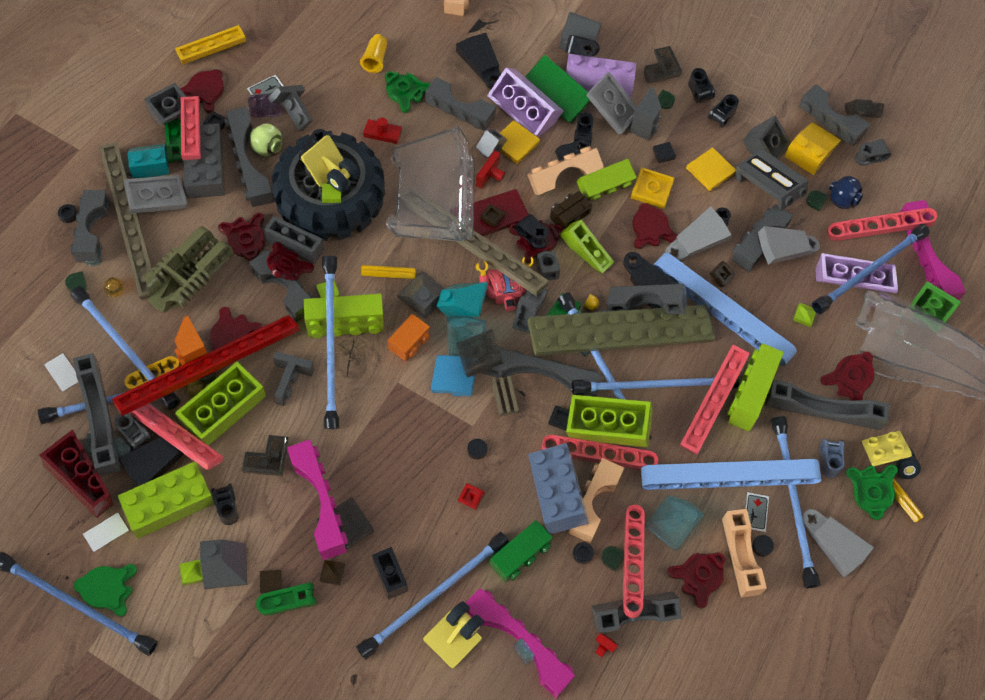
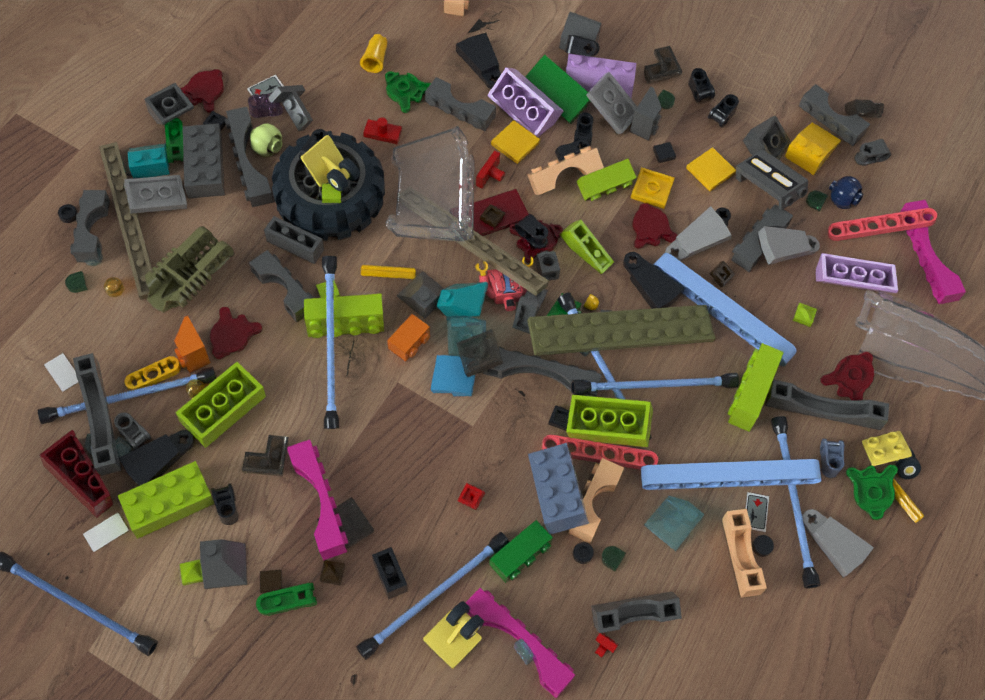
light blue hose [70,286,181,410] -> none
green tile [74,564,137,617] -> none
red plate [112,315,299,416] -> none
coral tile [129,404,223,470] -> none
yellow plate [175,25,246,65] -> none
coral tile [180,96,201,160] -> none
dark red tile [218,212,265,261] -> none
dark red tile [266,241,314,281] -> none
dark grey bracket [273,351,314,406] -> none
black tile [467,439,487,460] -> none
brick [476,129,507,158] -> none
dark tan tile [491,376,519,417] -> none
dark brown brick [550,191,593,230] -> none
dark grey arch [607,284,688,314] -> none
coral beam [623,505,645,618] -> none
dark red tile [667,552,726,609] -> none
coral plate [679,345,750,455] -> none
medium blue hose [812,224,930,314] -> none
bright green slope [906,281,961,331] -> none

